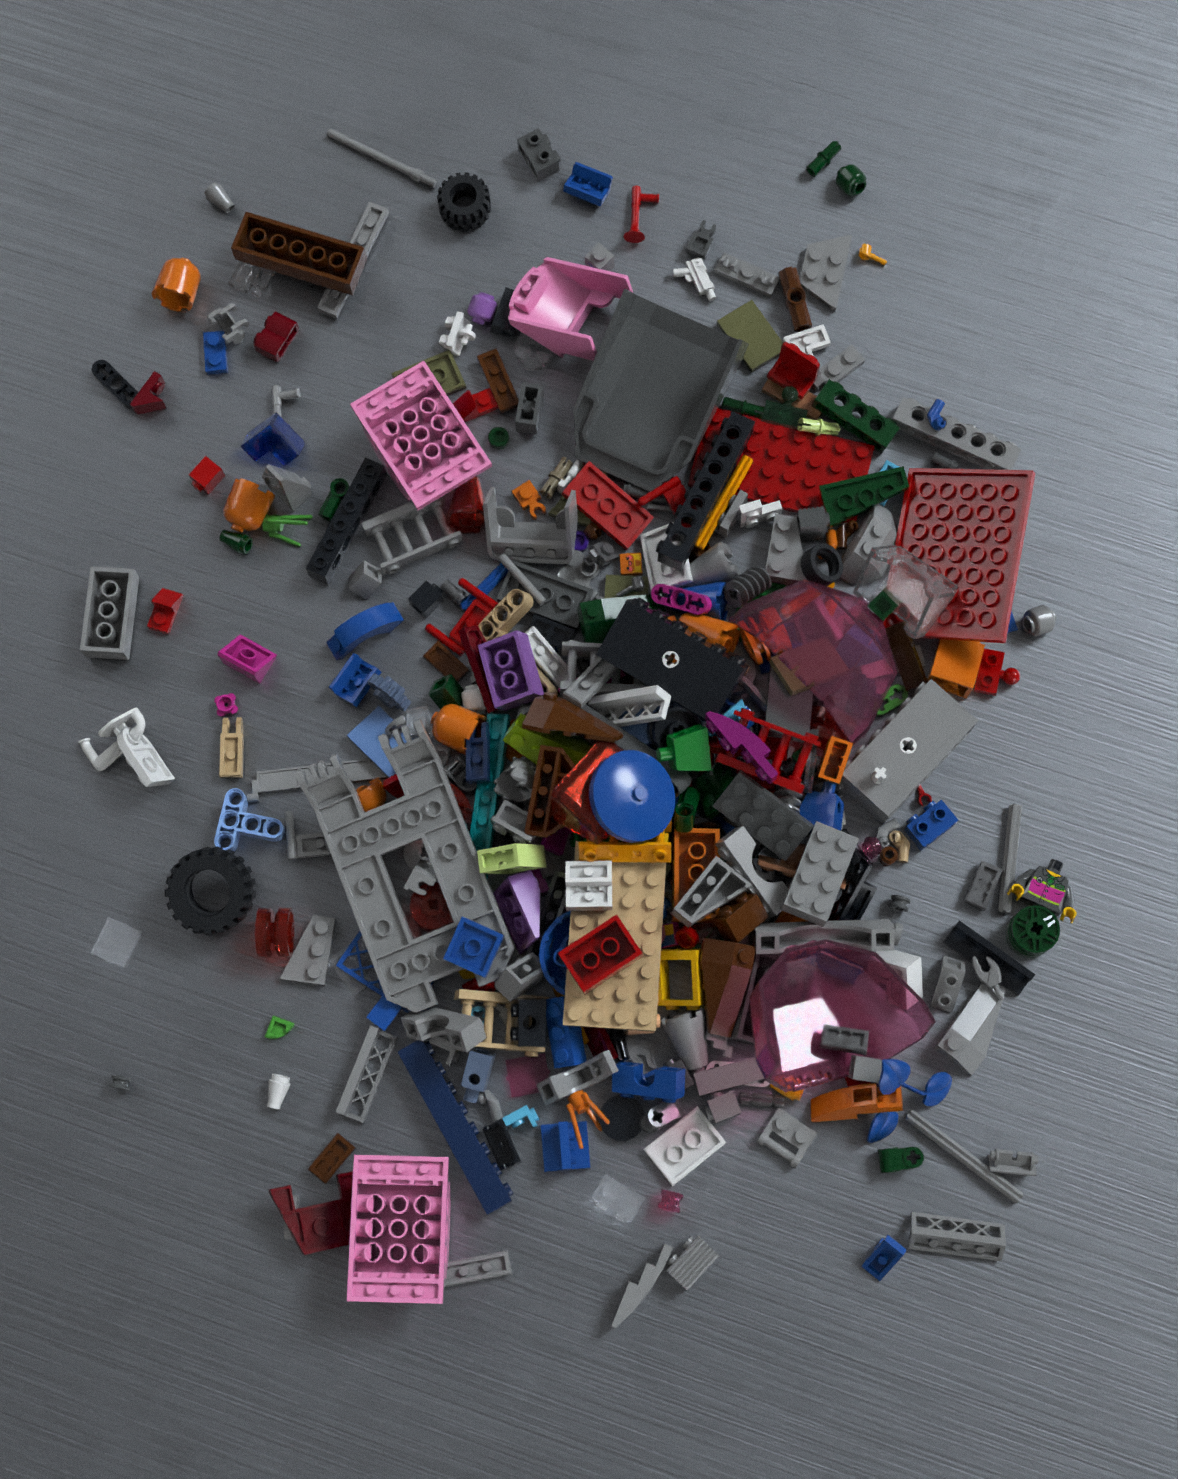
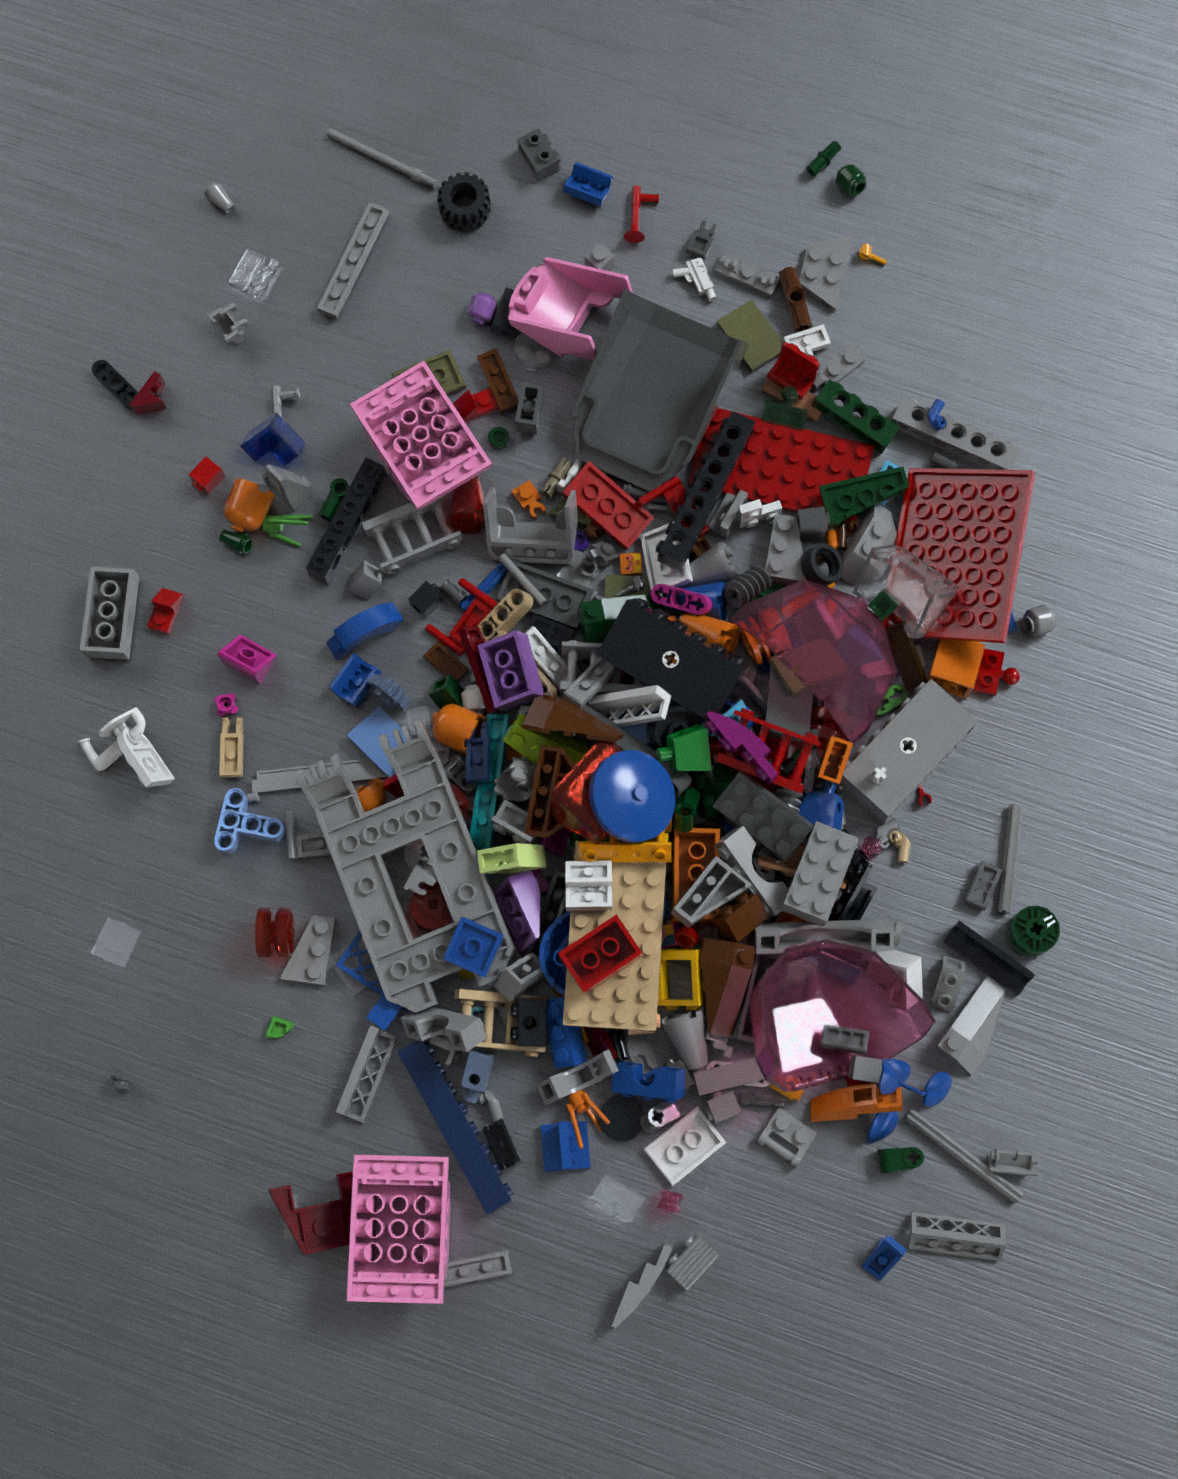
orange cylinder [152,258,201,312] -> none
black tyre [165,846,256,935] -> none
blue plate [203,330,228,375] -> none
reddish brown brick [231,212,367,295] -> none
dark red brick [253,311,299,362] -> none
white cone [267,1074,291,1109] -> none
reddish brown plate [308,1133,356,1184] -> none
light grey tile [385,715,407,739] -> none
white hips [439,312,476,356] -> none
red arm [462,978,496,992] -> none
medium azure bracket [502,1105,540,1129] -> none
clear pink piece [506,1053,550,1098] -> none
light orange axle [695,455,753,550] -> none
dark green axle [722,397,765,419] -> none
yellowish green axle [797,417,840,436] -> none
reddish brown pin [879,846,898,866] -> none
dark grey bush [889,895,911,912] -> none
blue brick [904,799,958,851] -> none
light grey hand [972,956,1004,1001] -> none
torso [1007,859,1077,923] -> none

